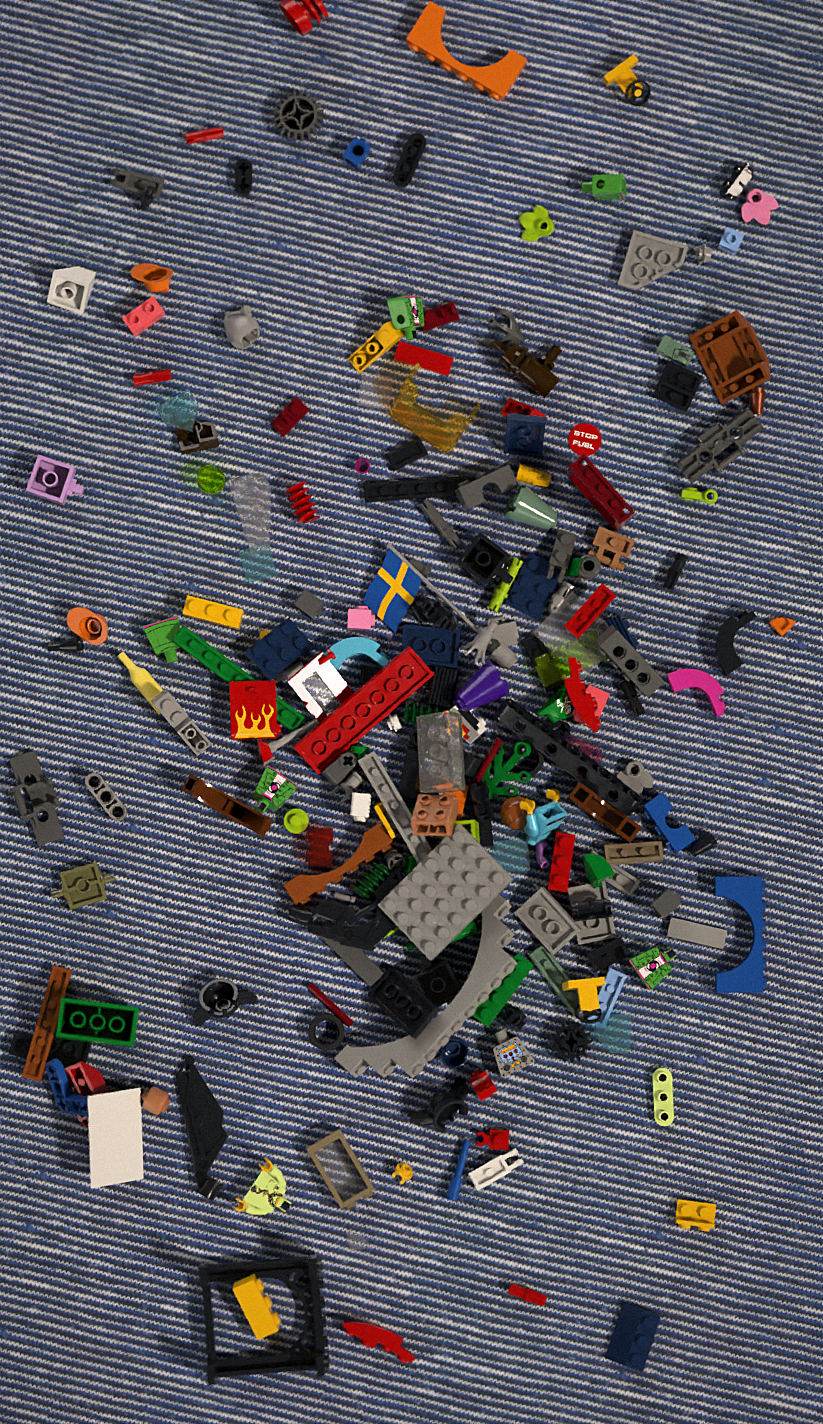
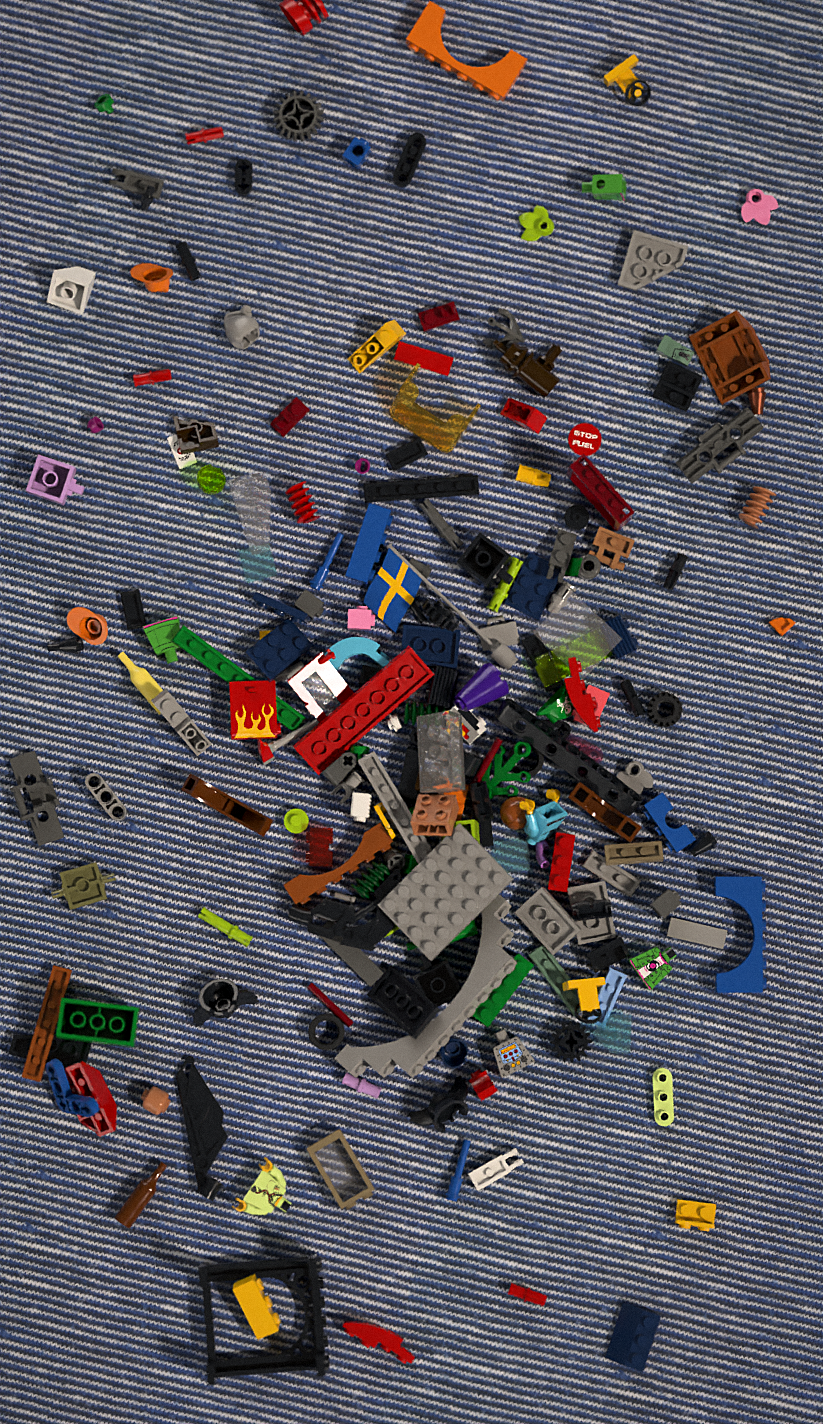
white sticker [88,1088,144,1189] -> none
coral brick [122,296,165,337] -> none
clear light blue plate [156,389,199,432] -> none
yellow brick [182,595,244,630] -> none
torso [253,765,298,814] -> none
clear tile [347,1232,370,1252] -> none
clear piece [358,373,394,411] -> none
bright green torso [387,296,424,340] -> none
yellow plate [392,1163,413,1185] -> none
dark grey arch [455,464,519,511] -> none
light grey piece [460,620,498,664] -> none
red plate [476,1129,509,1150] -> none
dark blue plate [503,413,546,457] -> none
sand green cone [503,483,559,530] -> none
black gear [503,1007,527,1030] -> none
red plate [564,583,616,639] -> none
green brick [583,854,615,889] -> none
dark grey brick [595,625,665,697] -> none
dark pink arch [666,669,726,717] -> none
lime plate [680,487,718,504] -> none
light grey plate [696,244,711,264] -> none
black arch [715,610,757,676] -> none
light blue brick [718,227,744,256] -> none
black hinge [719,162,754,201] -> none
none -> magenta hinge [87,416,104,433]
none -> green tile [94,94,114,114]
none -> reddish brown piece [114,1161,167,1229]
none -> black tile [120,589,146,631]
none -> white sticker [167,435,197,469]
none -> black pin [176,242,201,281]
none -> lime pin [198,907,253,947]
none -> dark blue plate [252,592,310,625]
none -> blue pin [309,532,344,591]
none -> lavender pin [342,1072,382,1099]
none -> blue brick [345,503,394,584]
none -> black wheel [564,505,589,531]
none -> black tyre [647,692,683,727]
none -> nougat piece [739,486,776,529]

